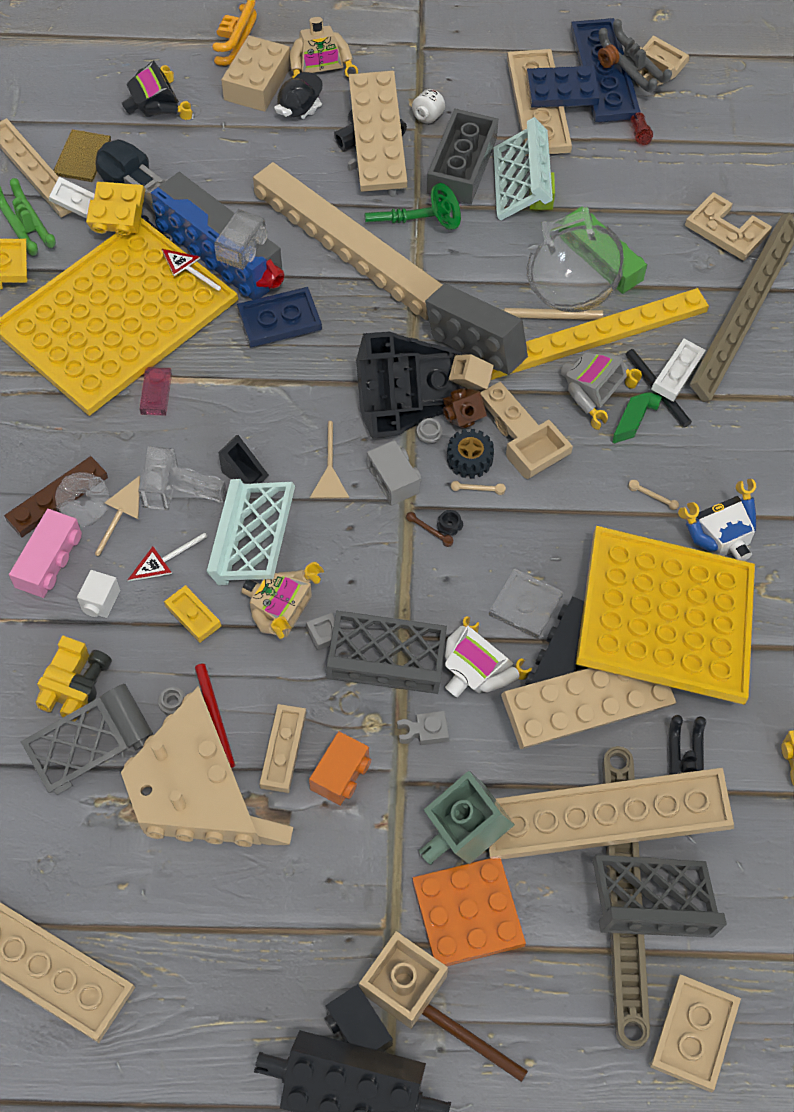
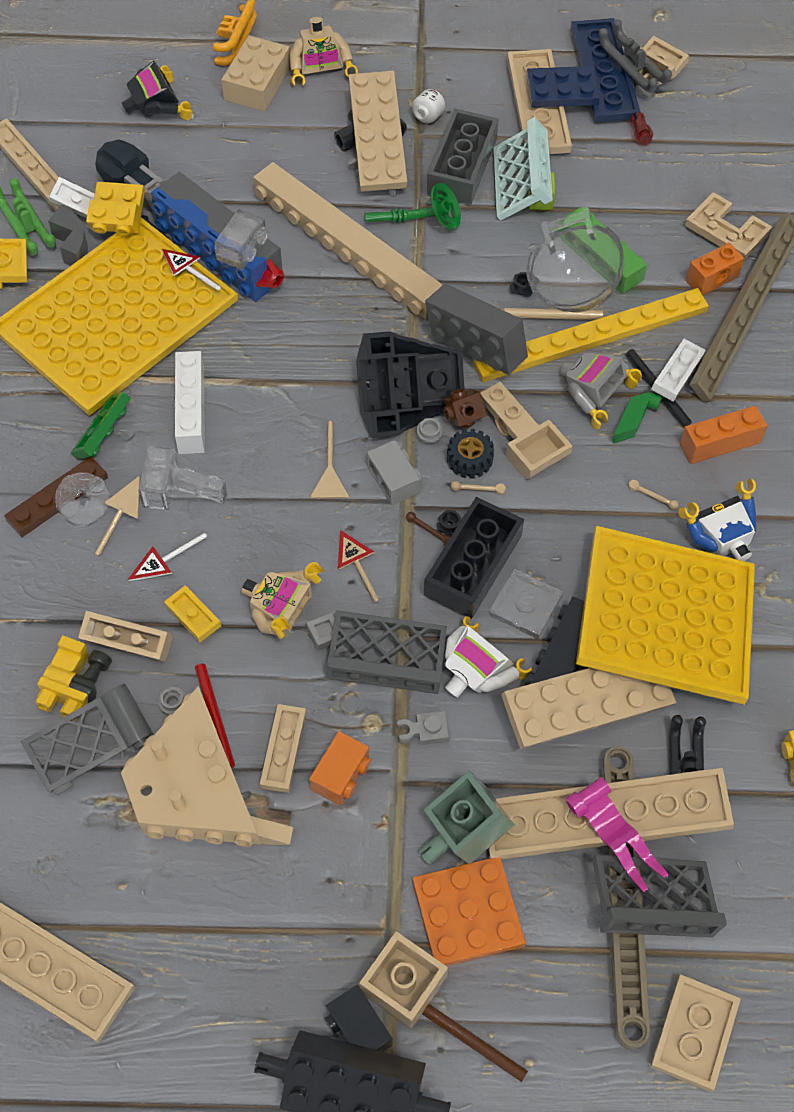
bright pink brick [9,508,82,598] -> none
clear yellow piece [53,129,111,182] -> none
white brick [77,570,120,618] -> none
clear pink plate [139,367,172,416] -> none
light aqua fence [207,479,295,585] -> none
black slope [218,435,269,484] -> none
dark blue plate [237,287,322,348] -> none
black hair [274,72,323,119] -> none
tan brick [449,354,494,390] -> none
dark orange bush [598,44,620,68] -> none
none -> dark grey brick [48,205,88,266]
none -> green plate [71,391,131,460]
none -> tan brick [78,611,174,662]
none -> white brick [175,351,205,454]
none -> piece [338,530,379,602]
none -> black brick [424,497,524,619]
none -> black plate [509,272,537,297]
none -> dark pink flag [565,777,669,893]
none -> orange brick [680,405,768,464]
none -> orange brick [686,242,744,295]

